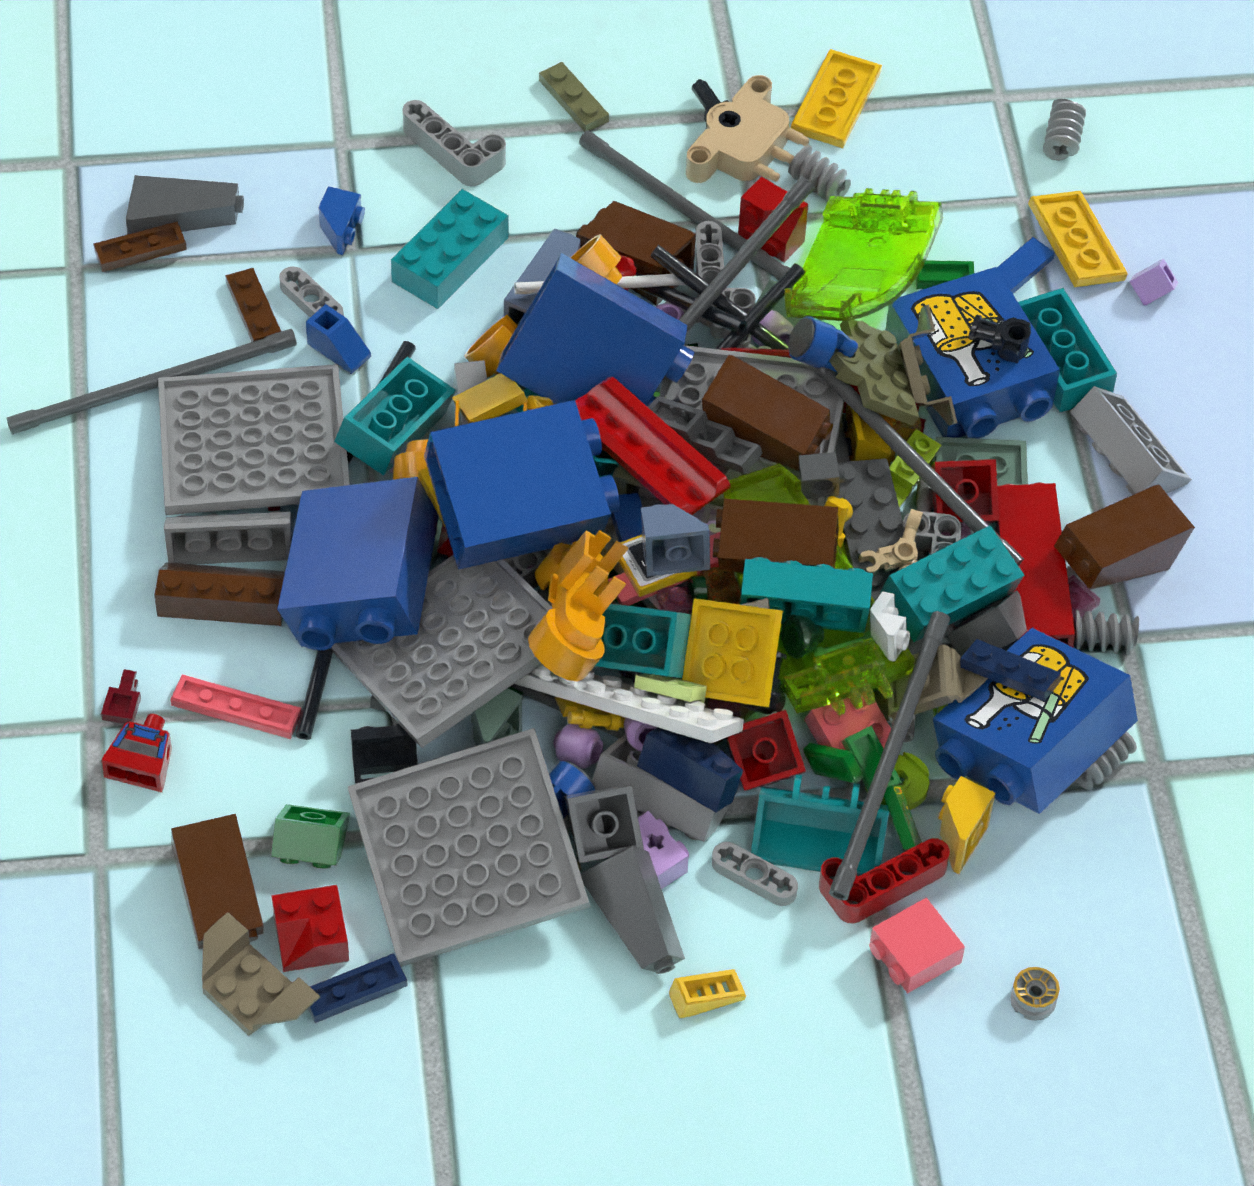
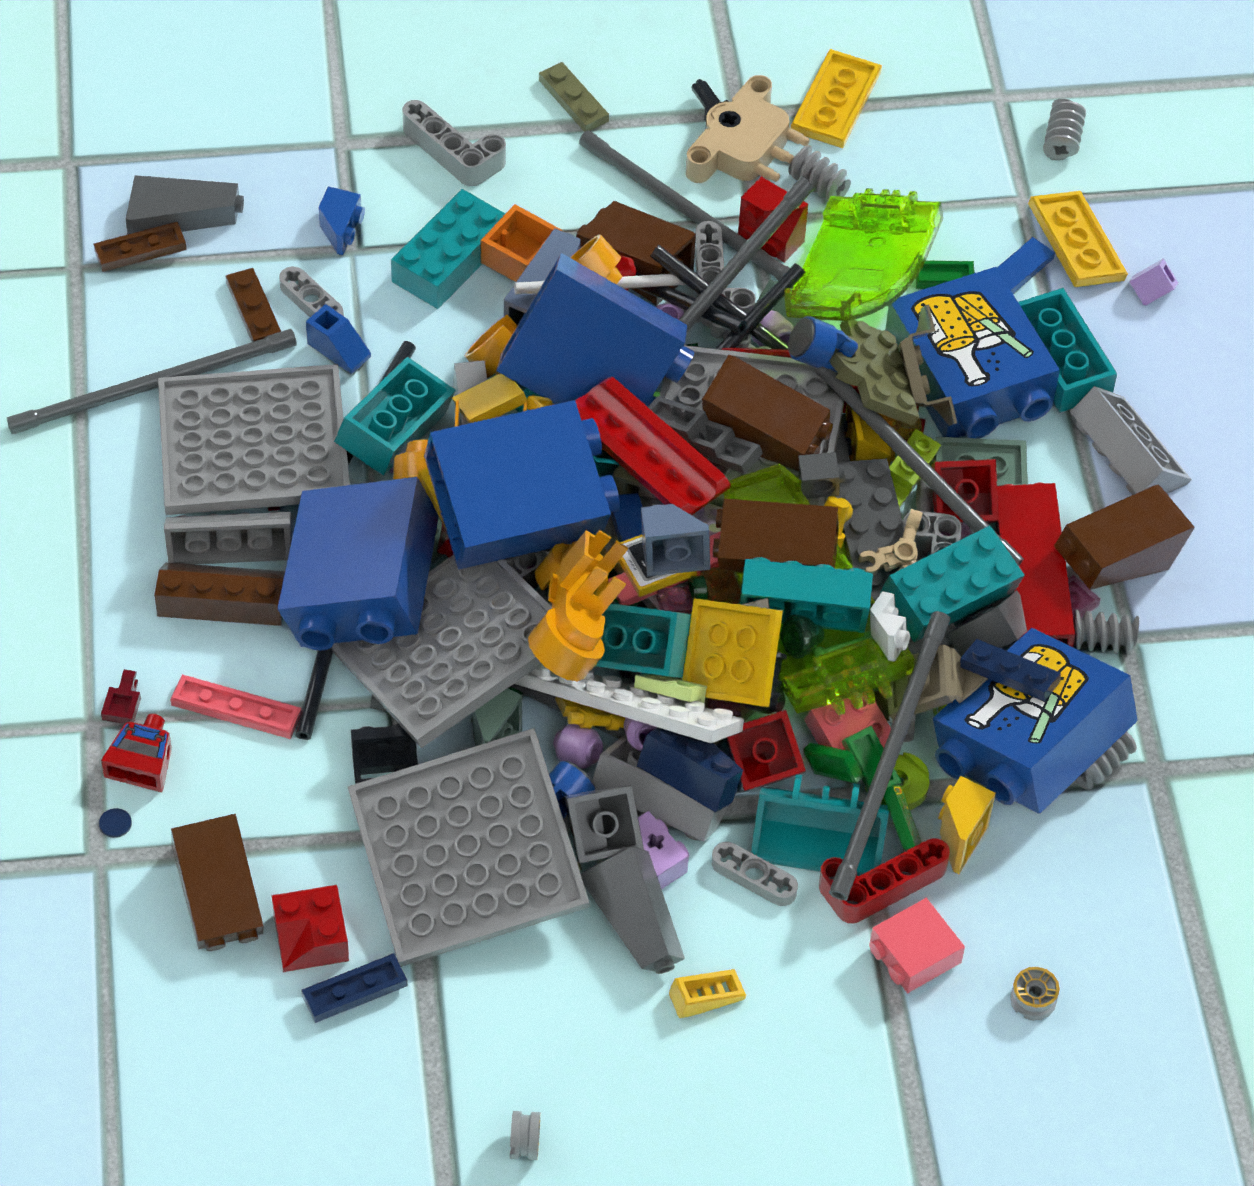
dark tan piece [202,912,320,1036] -> none
green slope [271,804,350,869] -> none
black connector [968,314,1031,363] -> none
none -> dark blue piece [99,808,132,838]
none -> orange piece [481,204,562,282]
none -> light grey wheel [510,1111,541,1160]

